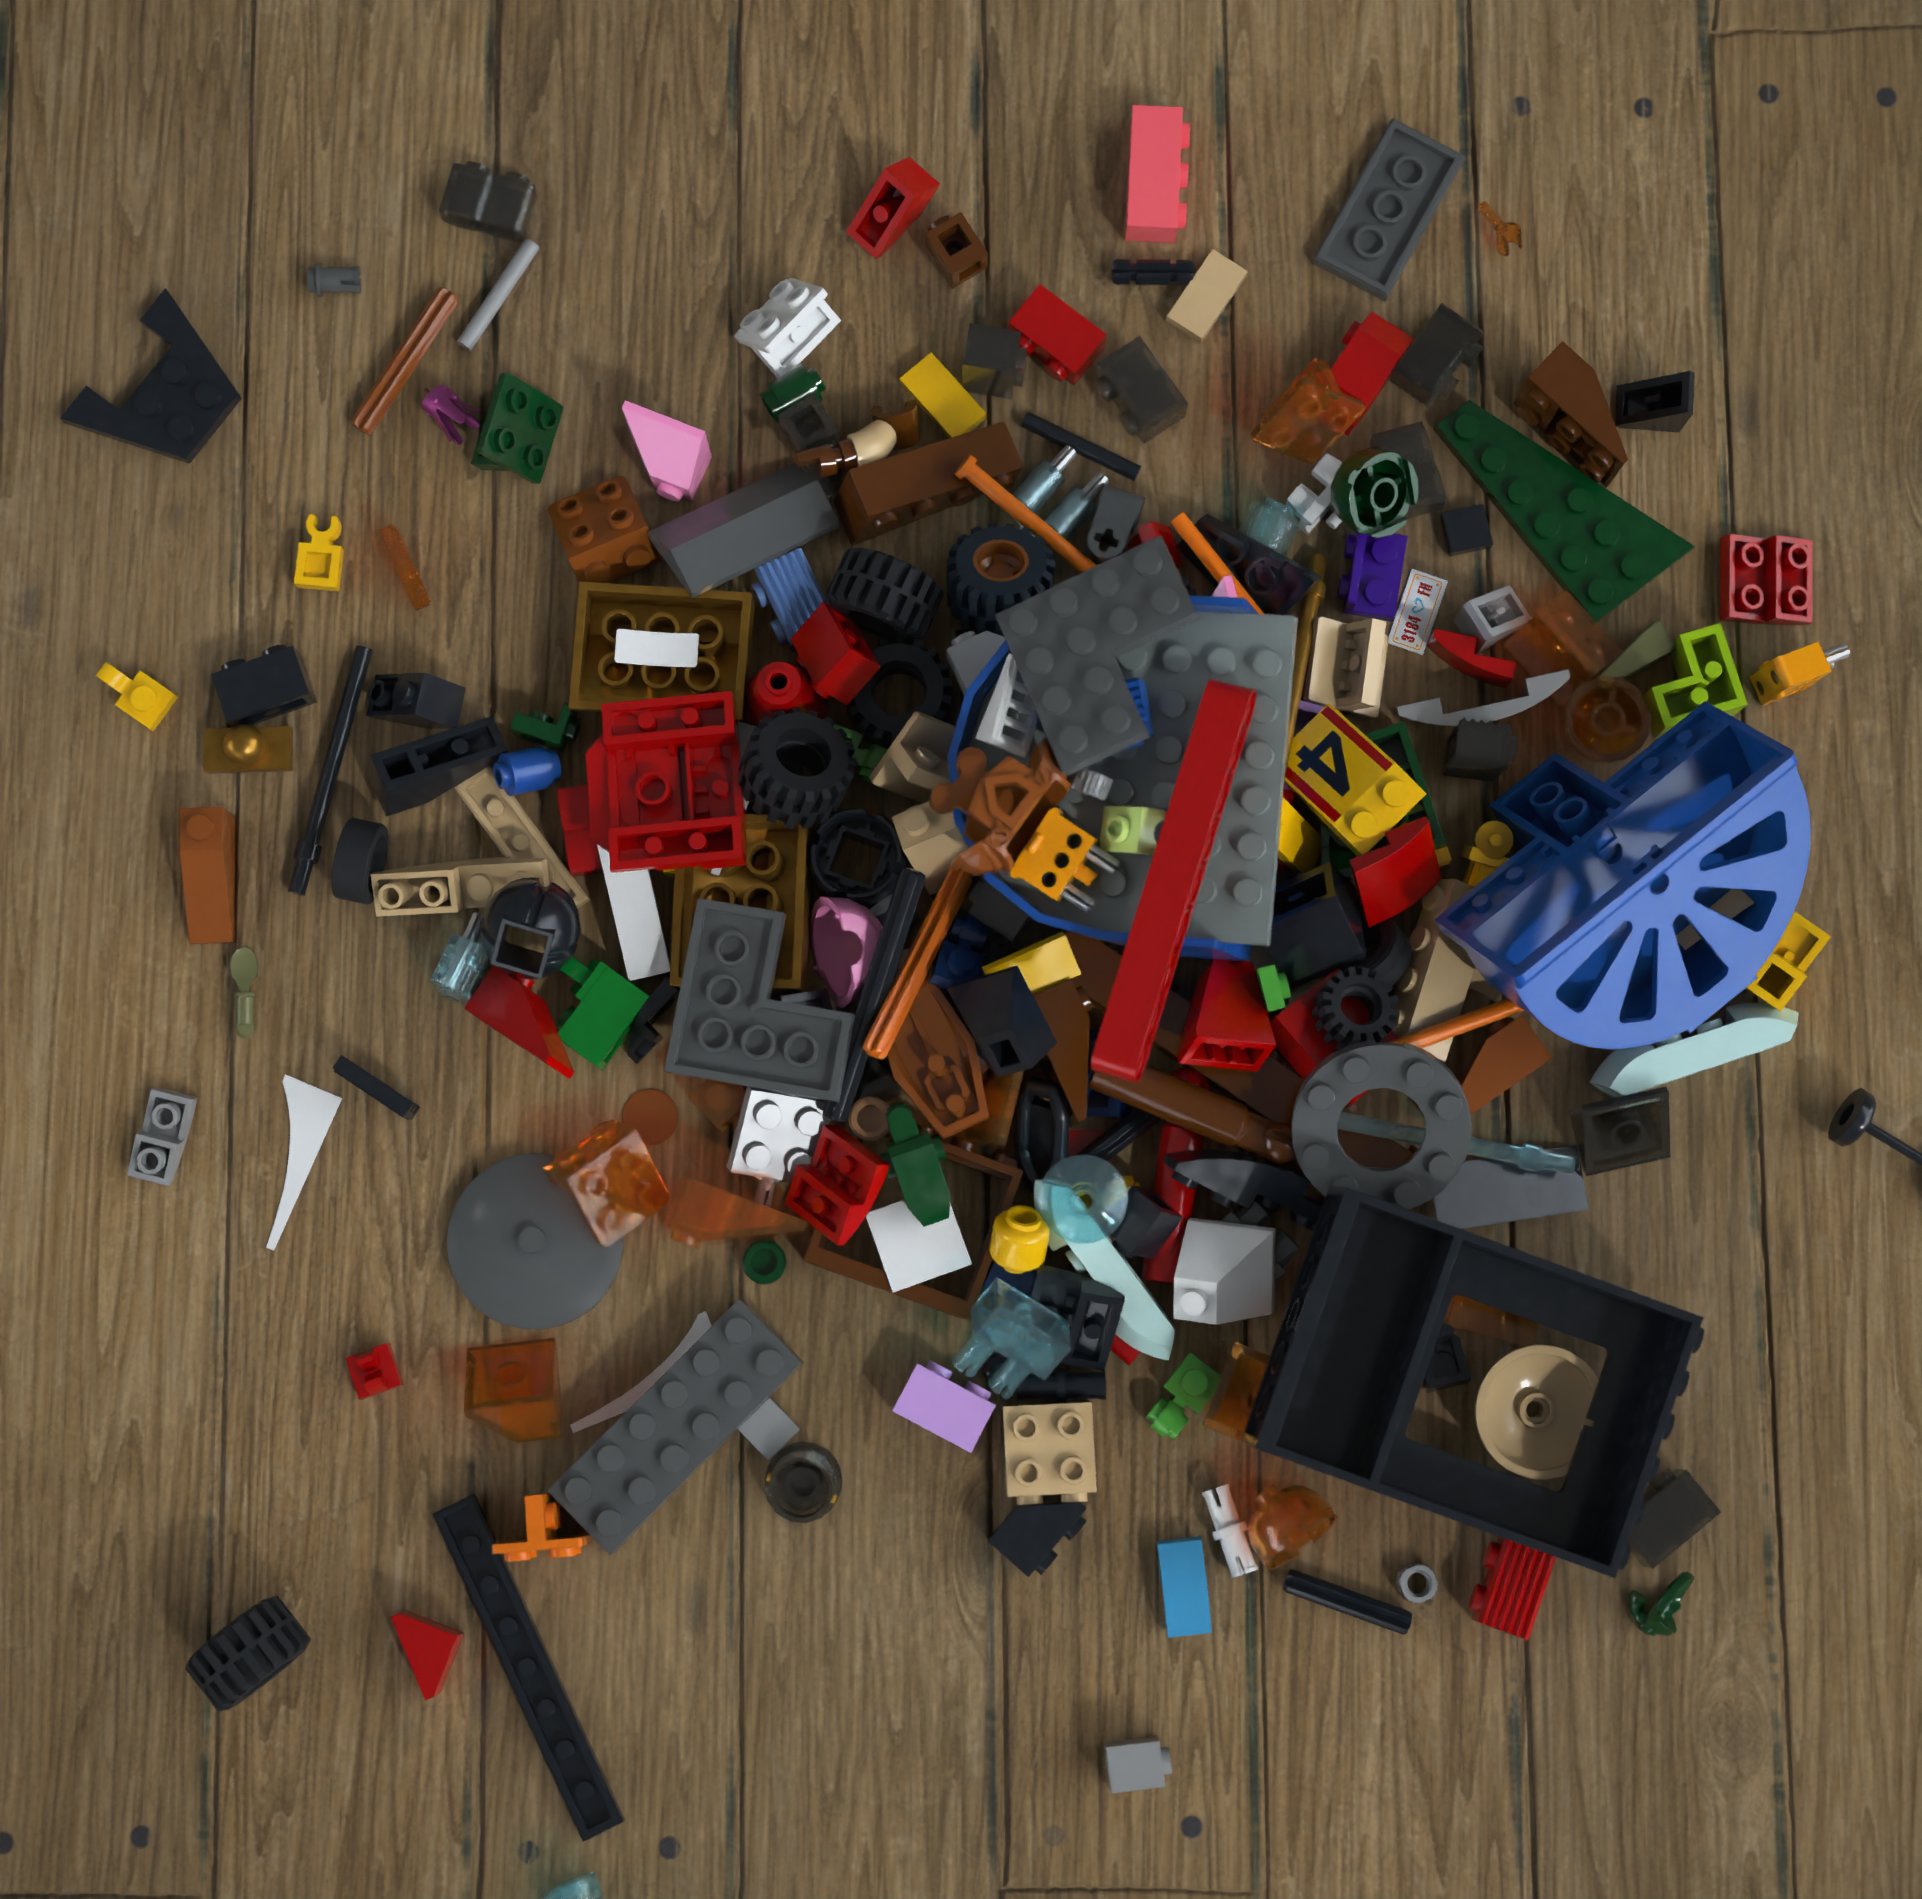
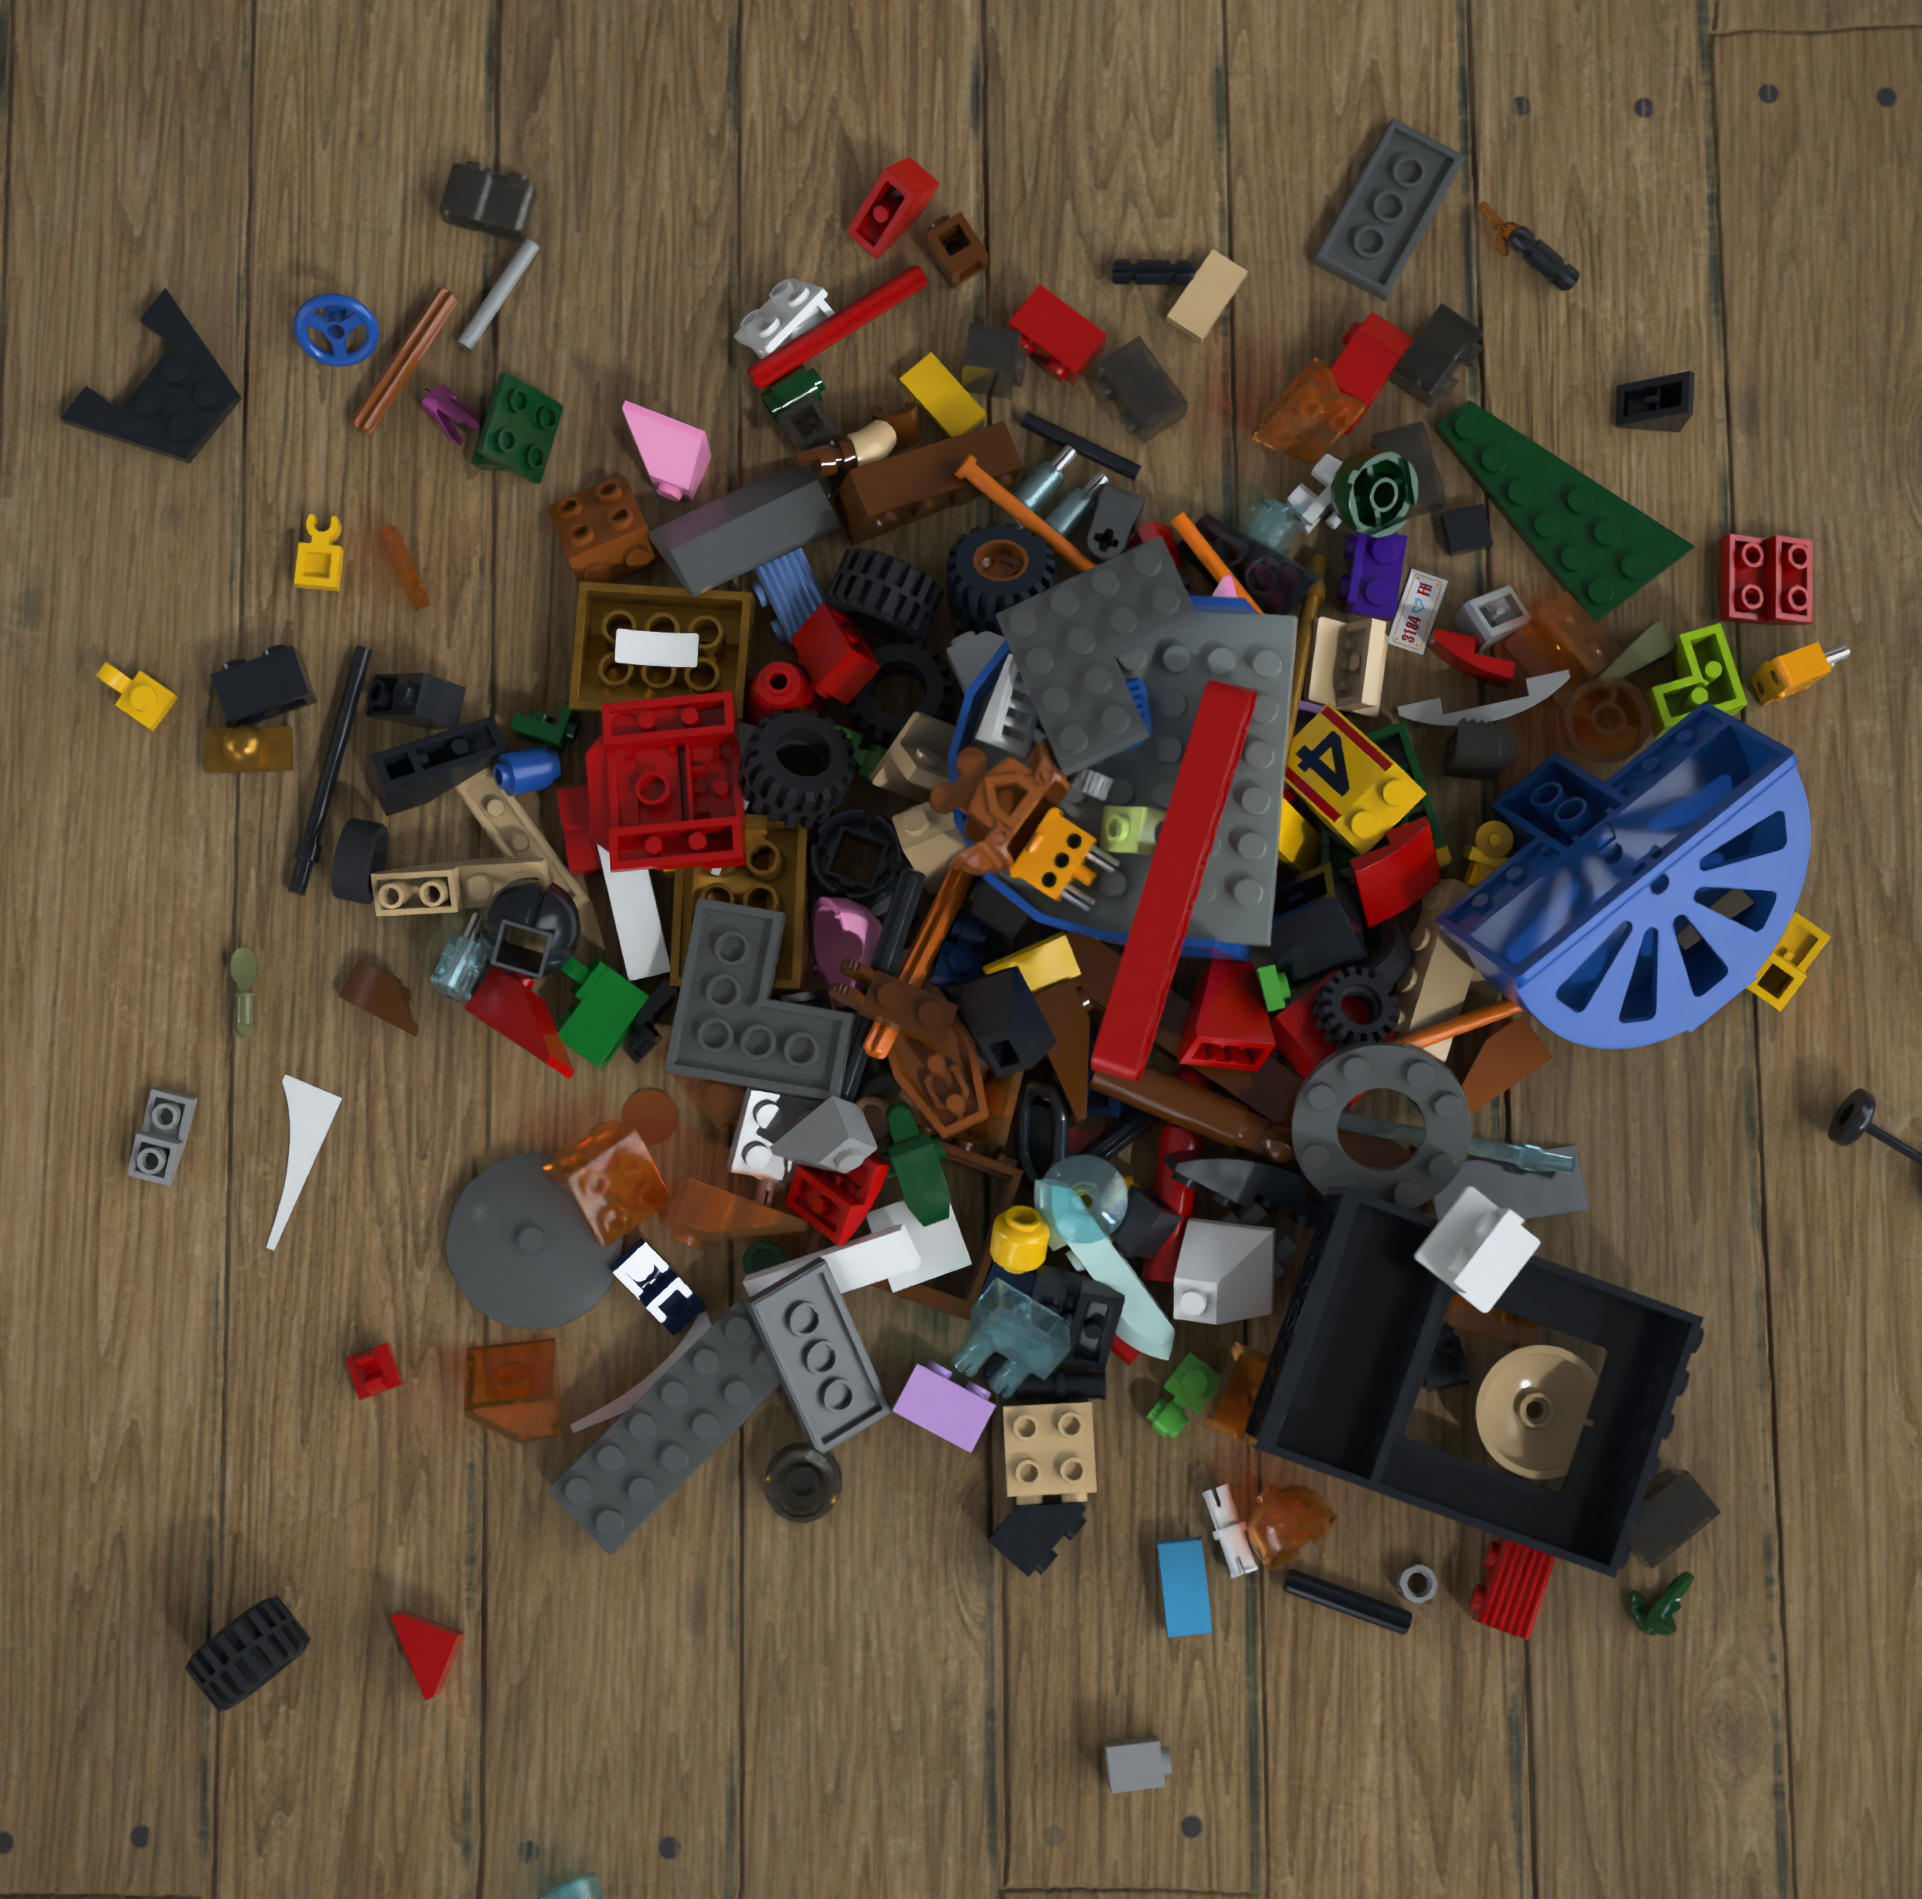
dark orange slope [179,807,235,944] -> none
dark grey pin [307,263,361,297] -> none
black tile [333,1055,421,1120] -> none
black tile [433,1494,625,1842] -> none
orange bracket [492,1492,592,1562] -> none
light grey tile [738,1398,801,1461] -> none
coral brick [1125,105,1190,243] -> none
reddish brown slope [1513,341,1628,488] -> none
clear smoke slope [1569,1086,1671,1176] -> none
light aqua brick [1590,1003,1799,1100] -> none
none -> blue piece [293,293,379,367]
none -> reddish brown slope [339,959,419,1037]
none -> dark blue slope [609,1237,706,1336]
none -> white tile [743,1223,922,1297]
none -> tile [745,1257,893,1456]
none -> red axle [747,265,928,389]
none -> light grey slope [770,1095,878,1174]
none -> reddish brown hinge [828,958,959,1049]
none -> white bracket [1414,1187,1540,1313]
none -> black axle [1506,225,1580,291]

